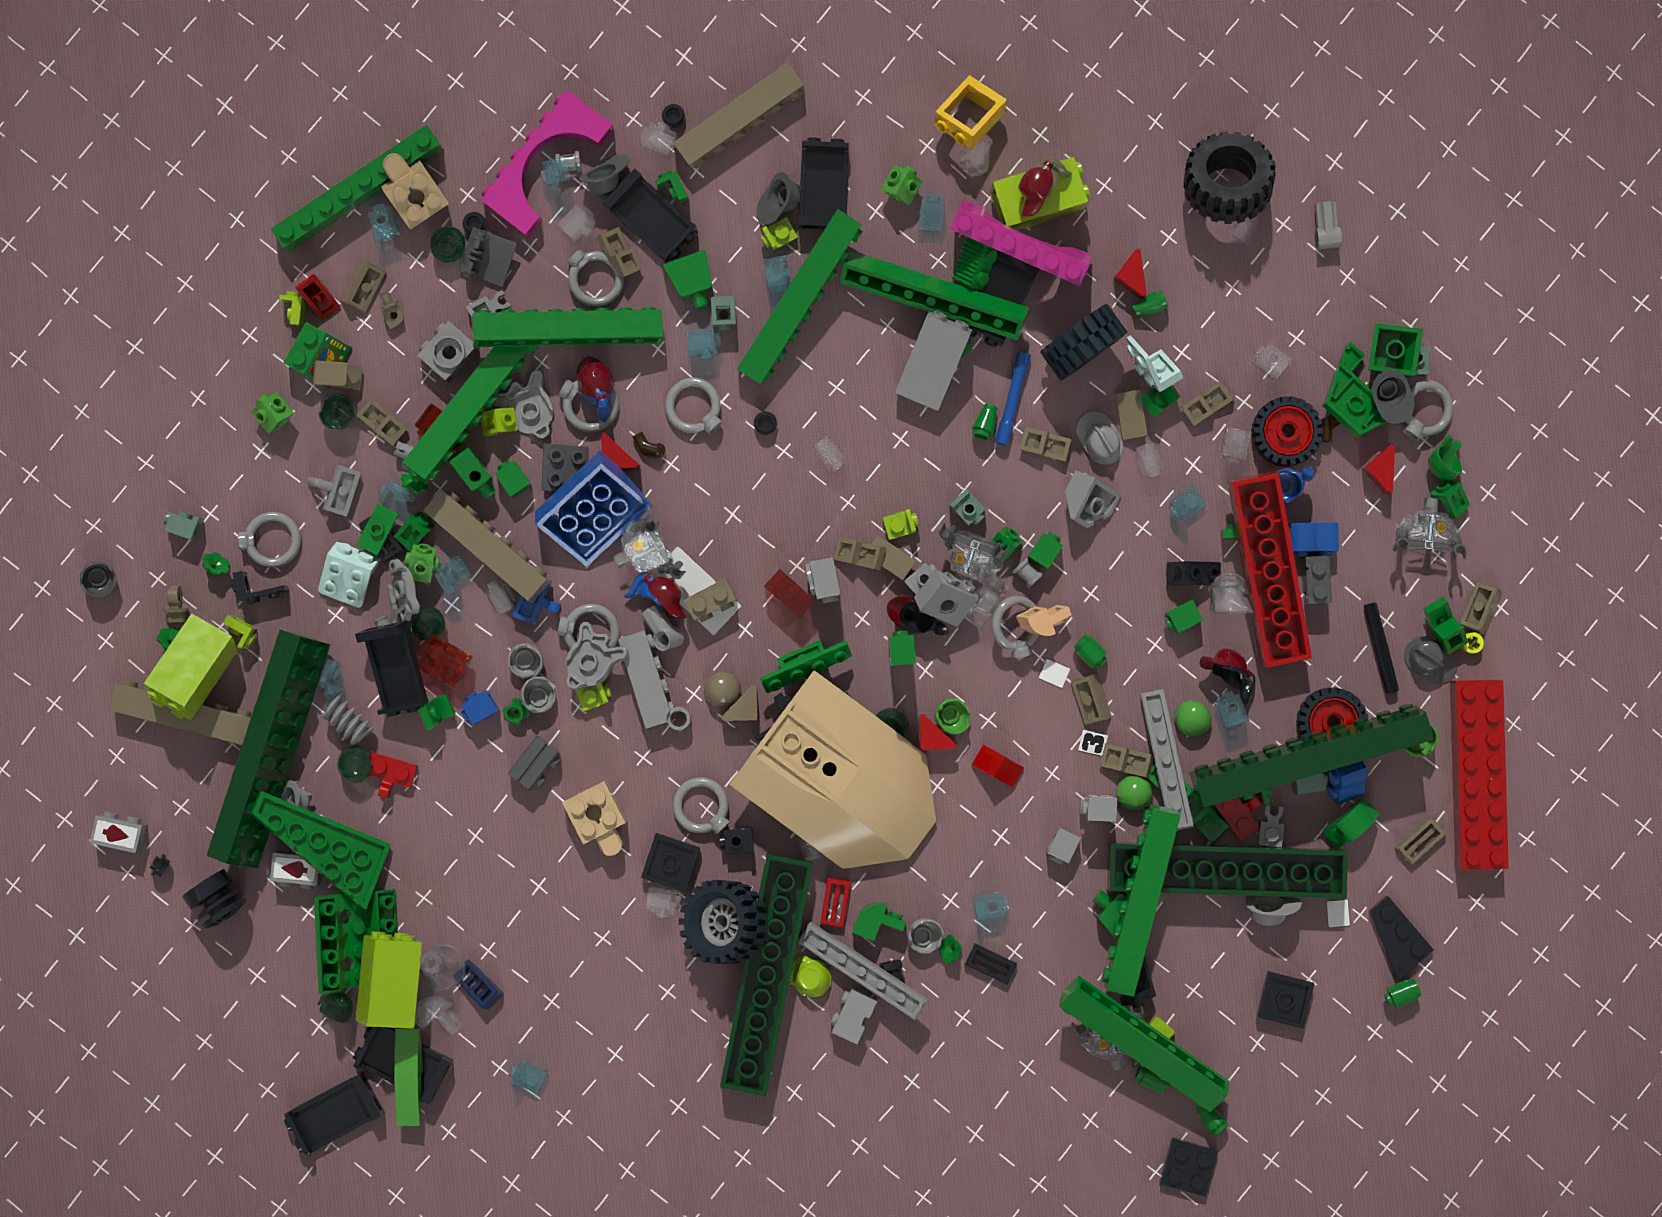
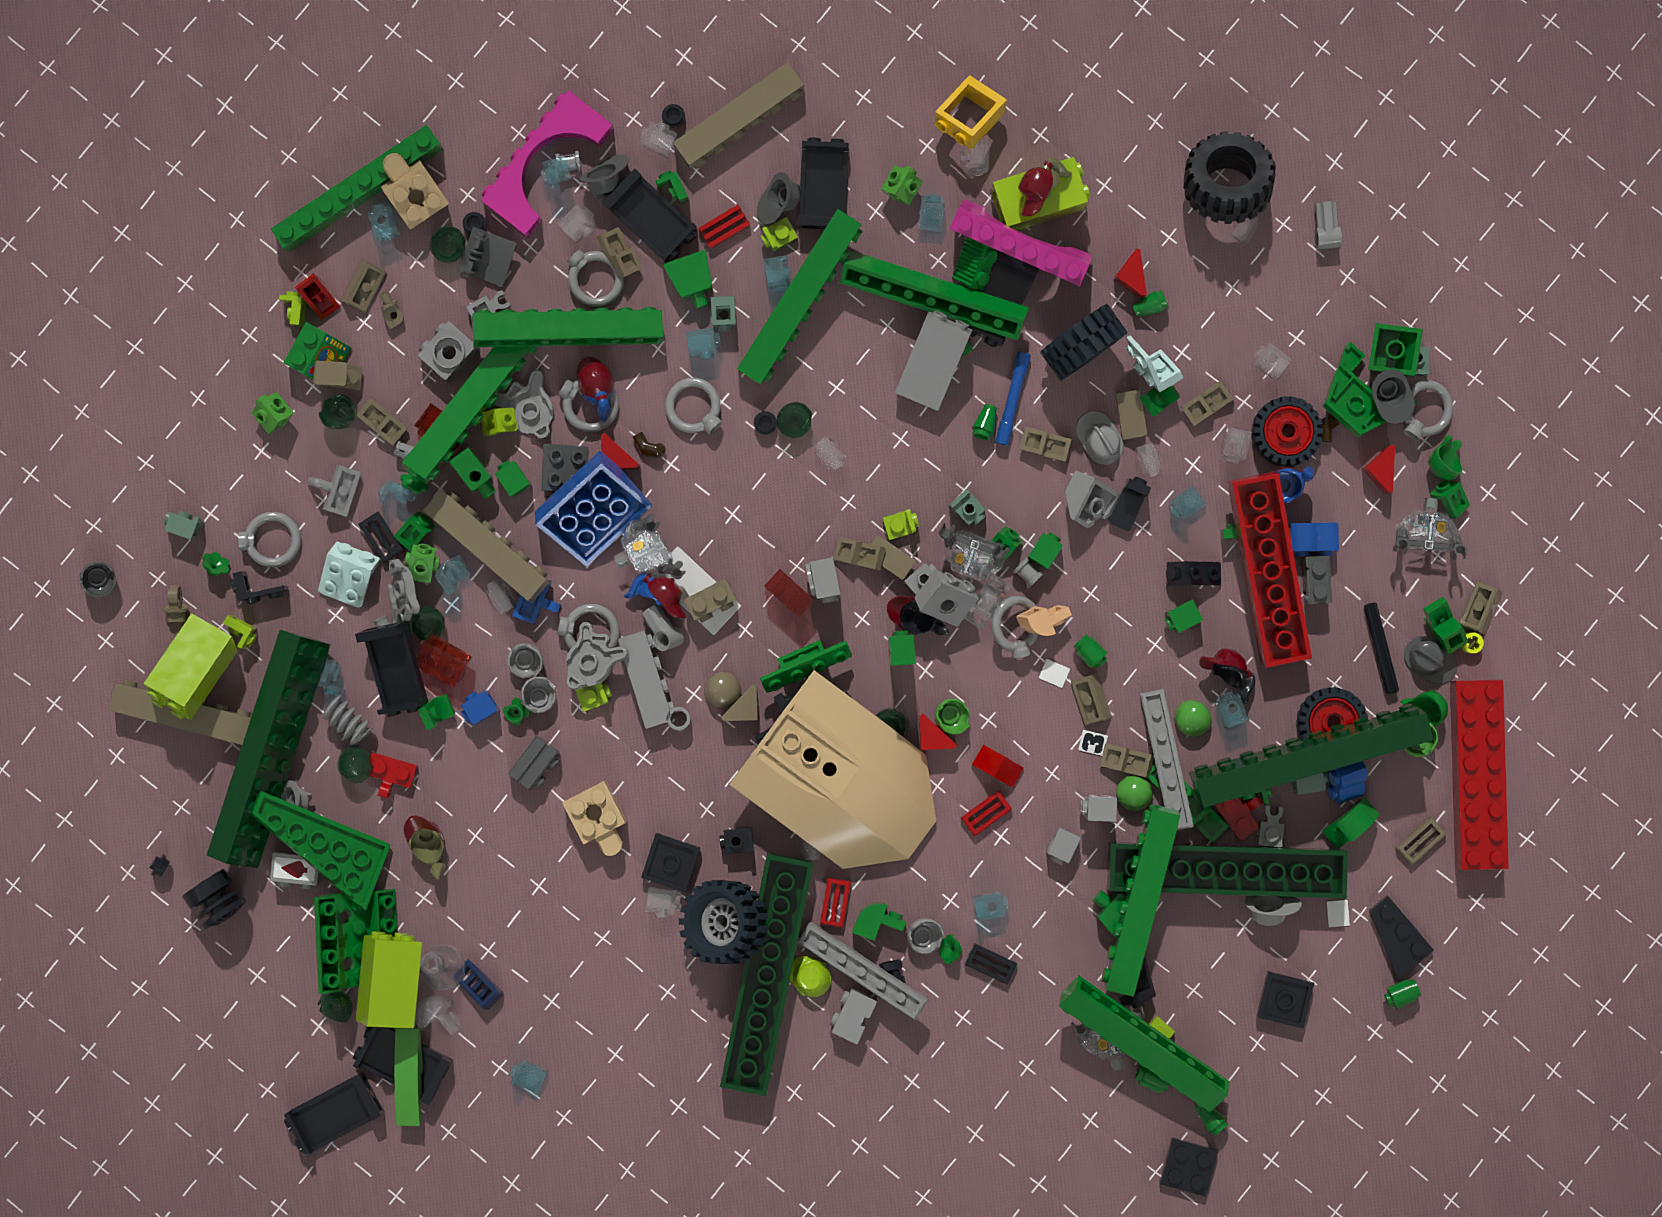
brick [90,811,148,853] -> none
green plant [156,627,179,650] -> none
green plate [356,503,400,556] -> none
light grey piece [673,777,730,835] -> none
clear helmet [1208,573,1254,614] -> none
none -> olive hair [403,815,445,880]
none -> red tile [698,205,750,249]
none -> clear green hair [777,401,812,439]
none -> red tile [960,790,1012,837]
none -> black bracket [1109,476,1151,531]
none -> green piece [1400,690,1448,726]

